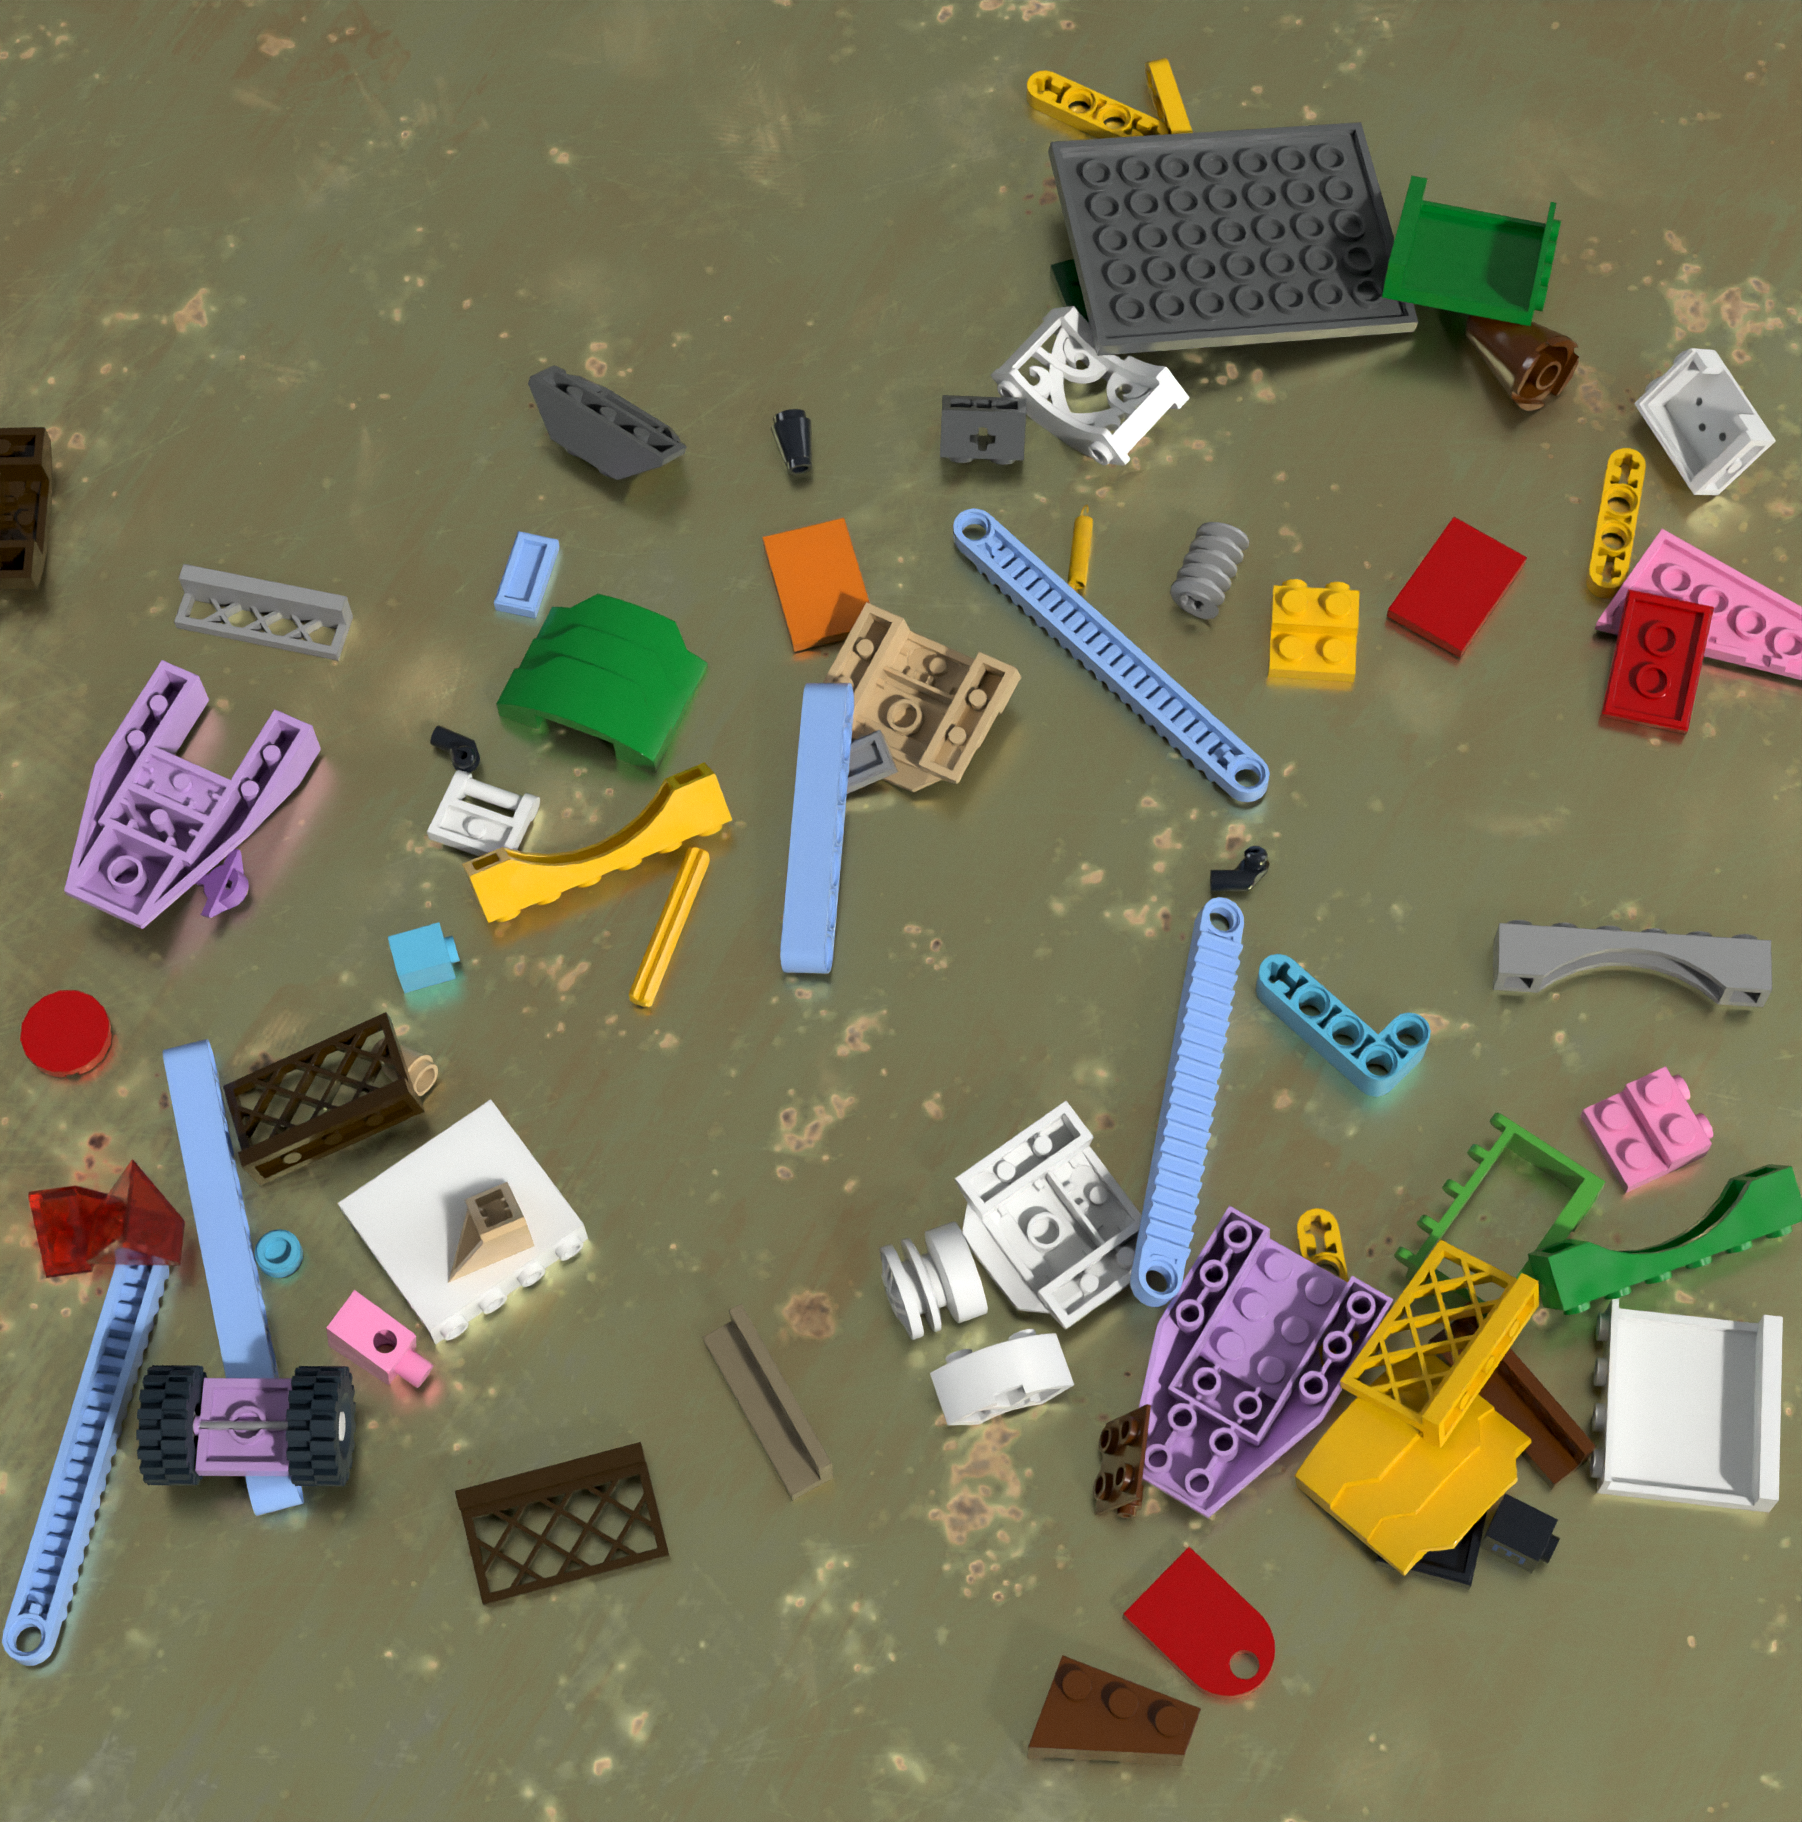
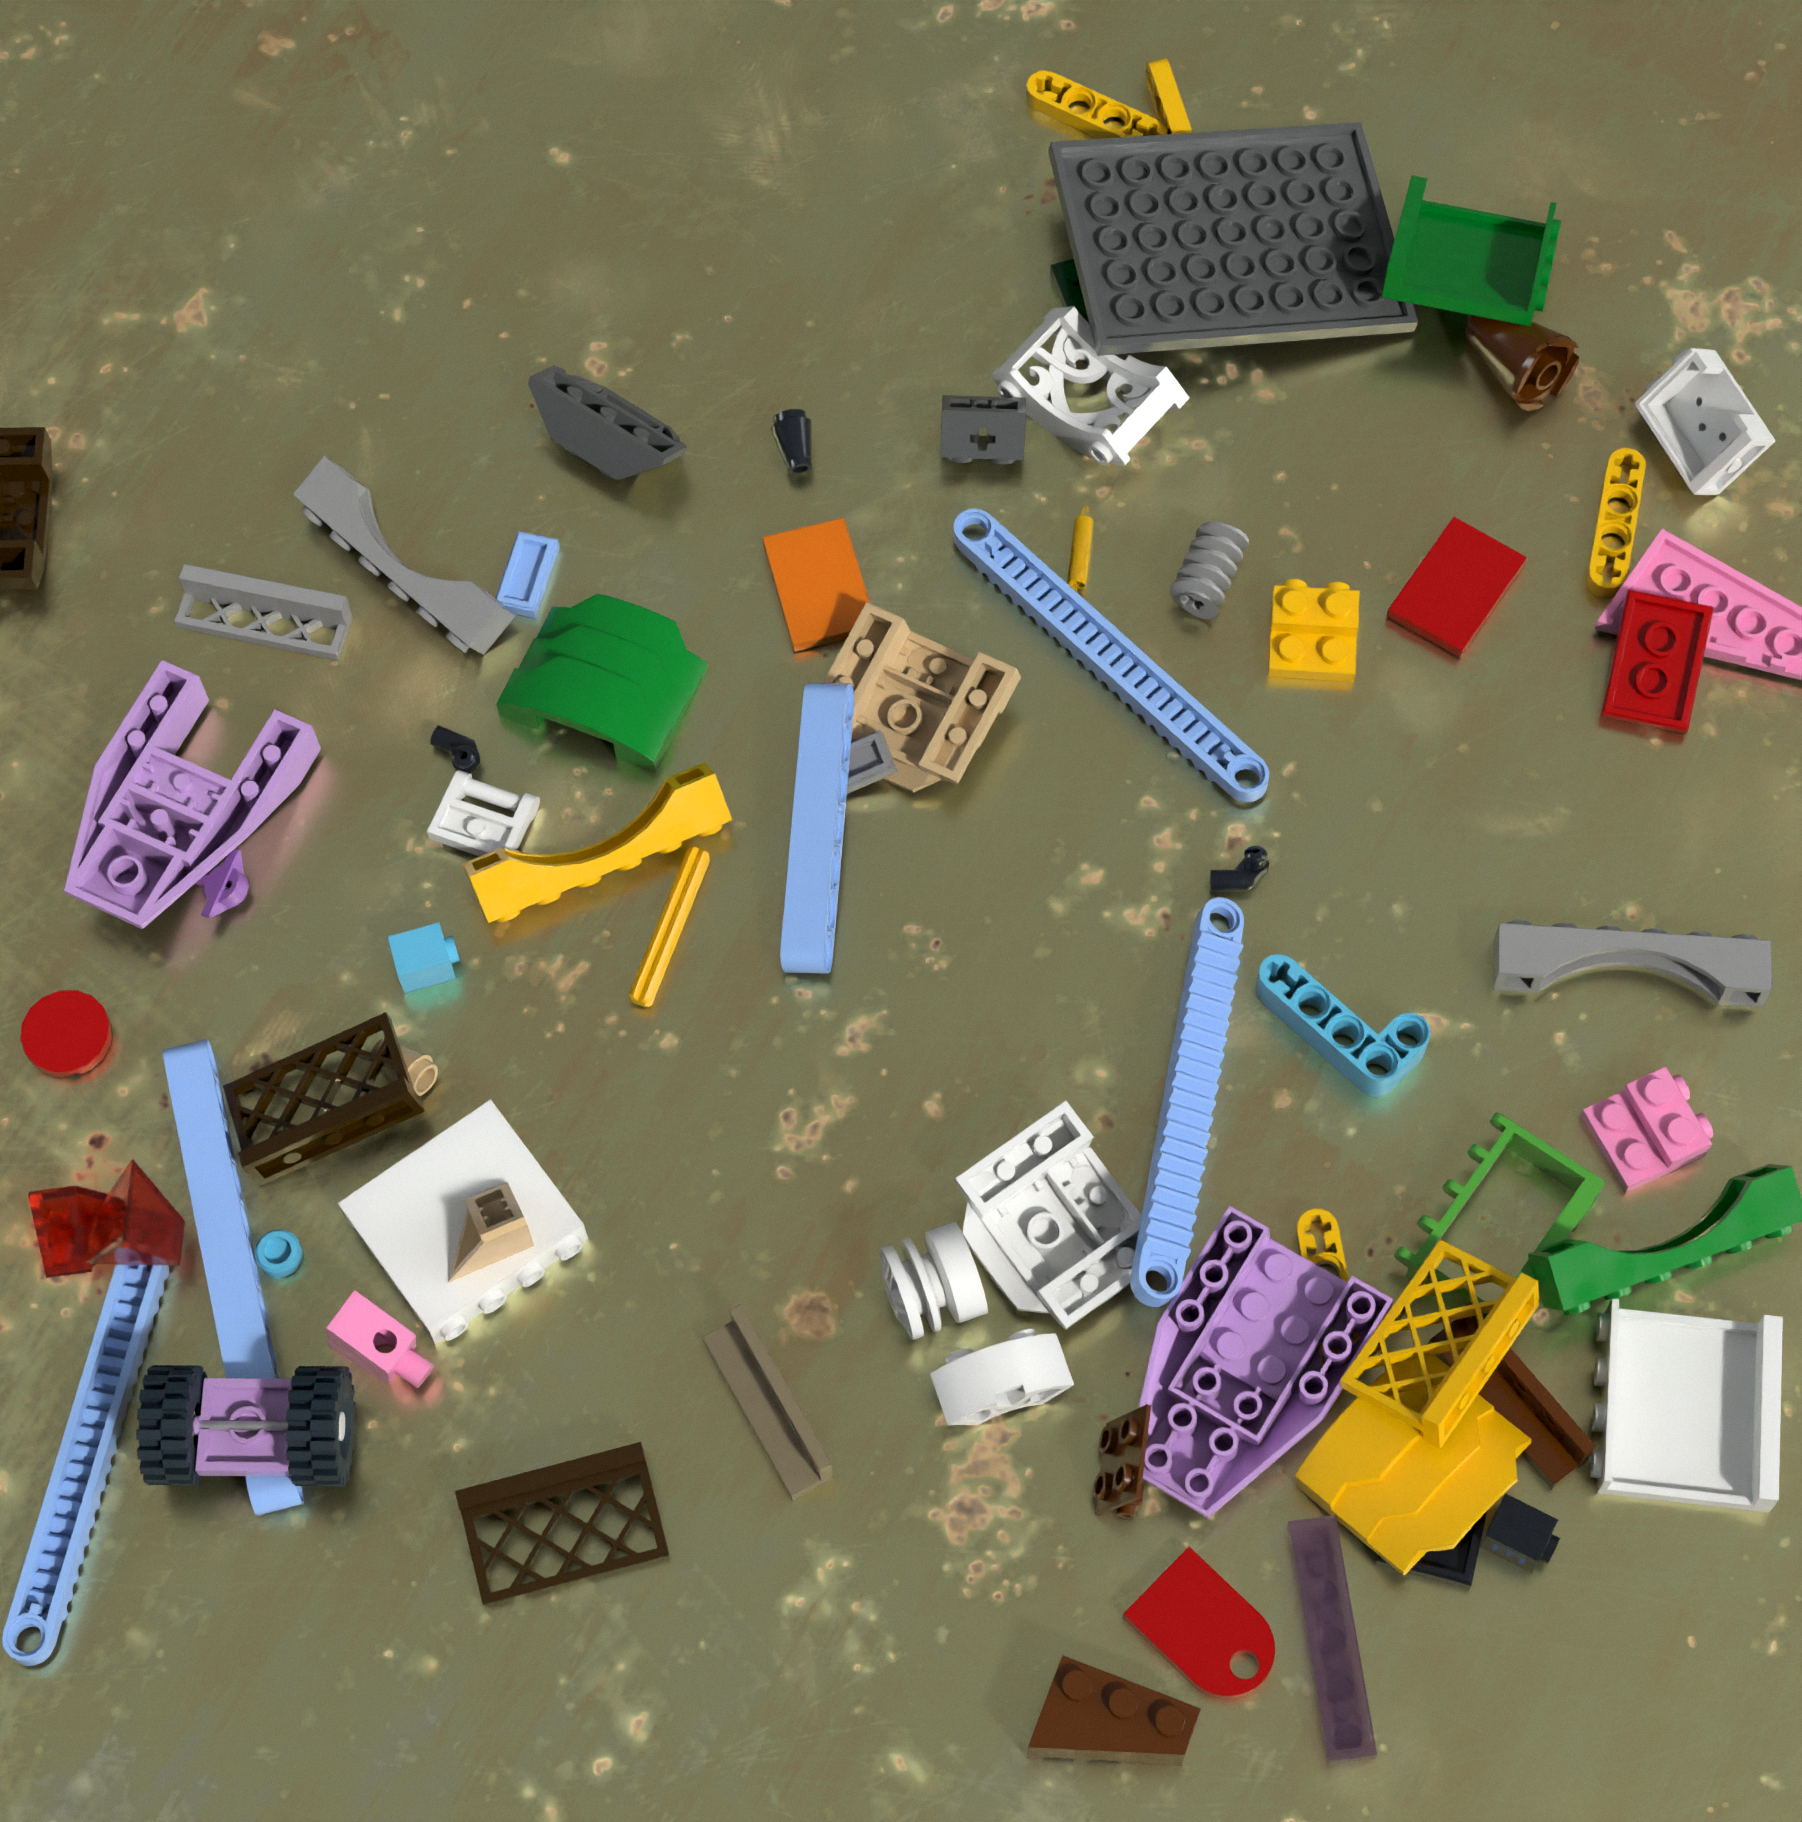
none -> light grey arch [293,455,516,655]
none -> clear purple plate [1287,1515,1377,1765]

